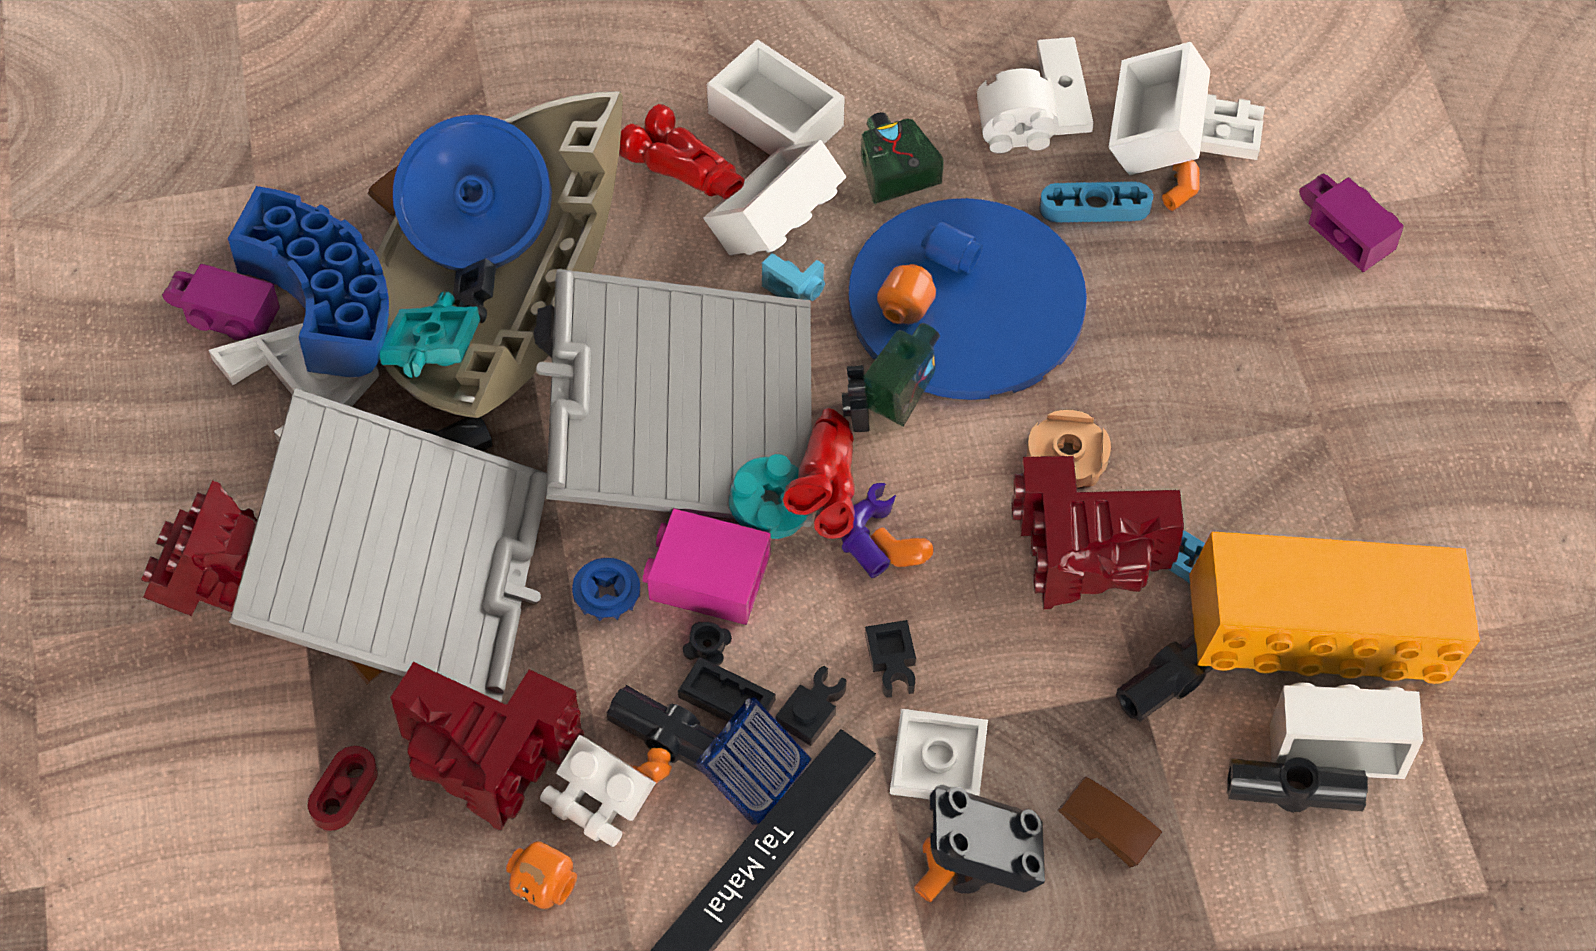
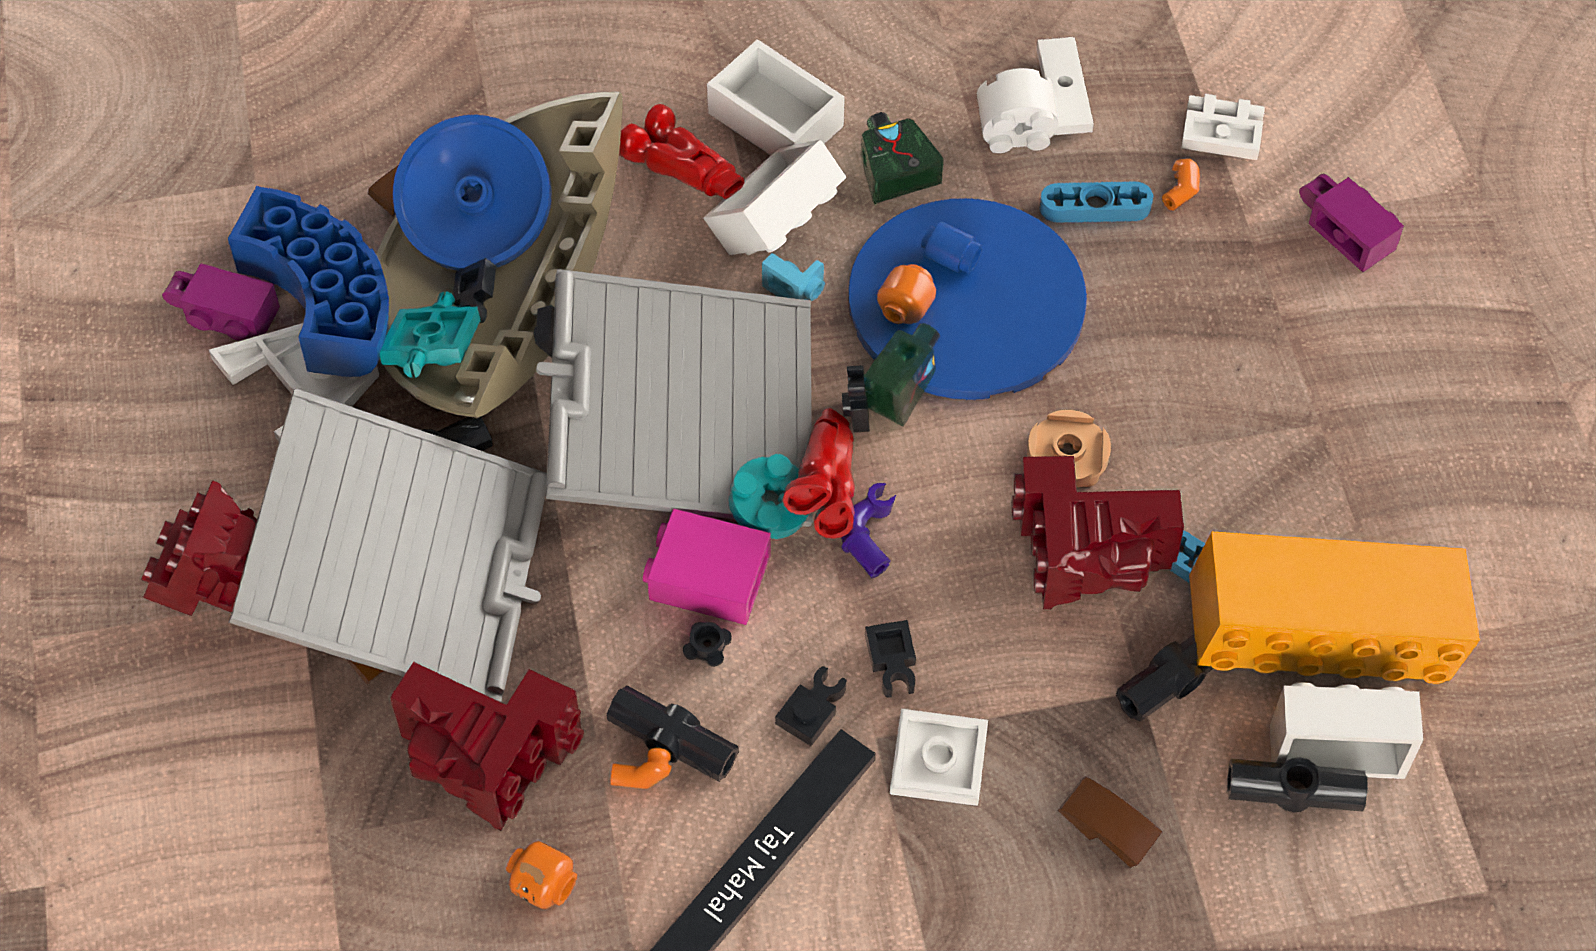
dark red plate [307,746,378,831] -> none
white plate [540,735,656,847] -> none
blue gear [572,558,640,621] -> none
black plate [678,657,776,735] -> none
clear blue tile [695,698,812,825] -> none
orange arm [871,527,934,567] -> none
orange arm [914,836,956,902] -> none
black shield [930,785,1045,894] -> none
white piece [1108,42,1210,175] -> none

